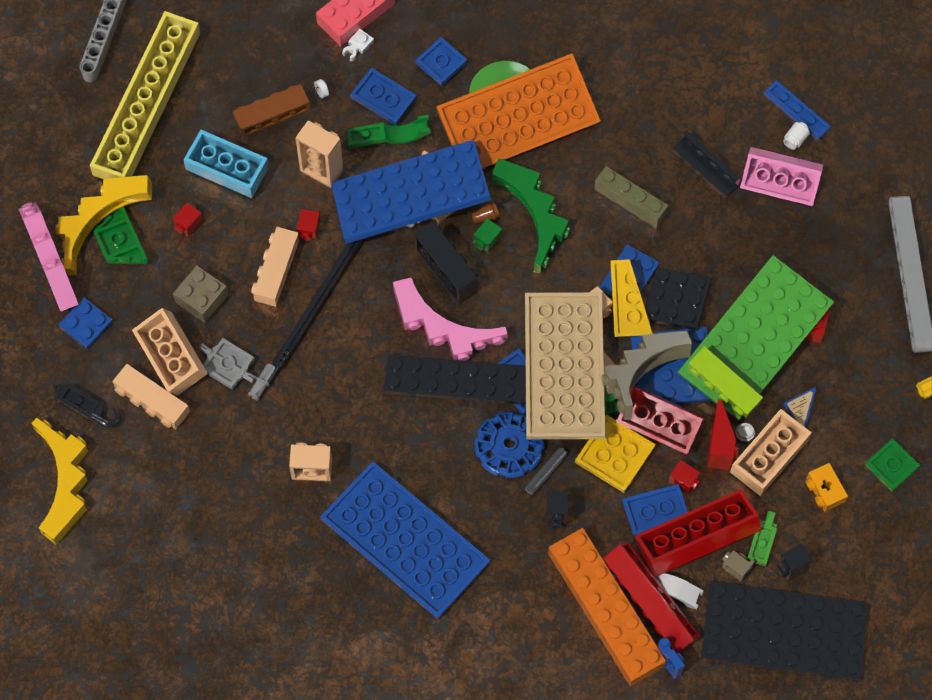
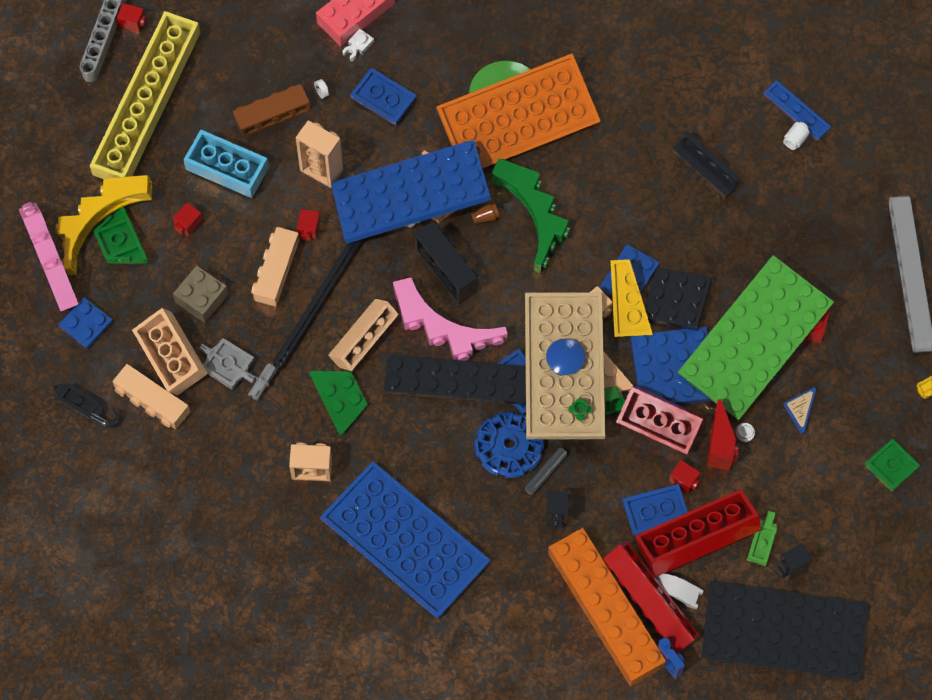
yellow arch [32,418,88,545] -> none
green piece [347,115,431,149] -> none
blue plate [415,37,467,86] -> none
green brick [473,219,502,253] -> none
yellow plate [575,414,656,493] -> none
olive brick [594,166,668,229] -> none
dark tan arch [601,331,692,420] -> none
lime brick [688,346,763,418] -> none
dark tan brick [722,550,755,582] -> none
light nougat brick [730,409,811,496] -> none
bright pink slope [740,147,823,206] -> none
light orange brick [806,463,848,512] -> none
none -> red brick [117,3,147,33]
none -> green wing [309,371,368,437]
none -> light nougat brick [328,299,398,371]
none -> blue dish [546,338,585,376]
none -> green plate [568,398,592,421]

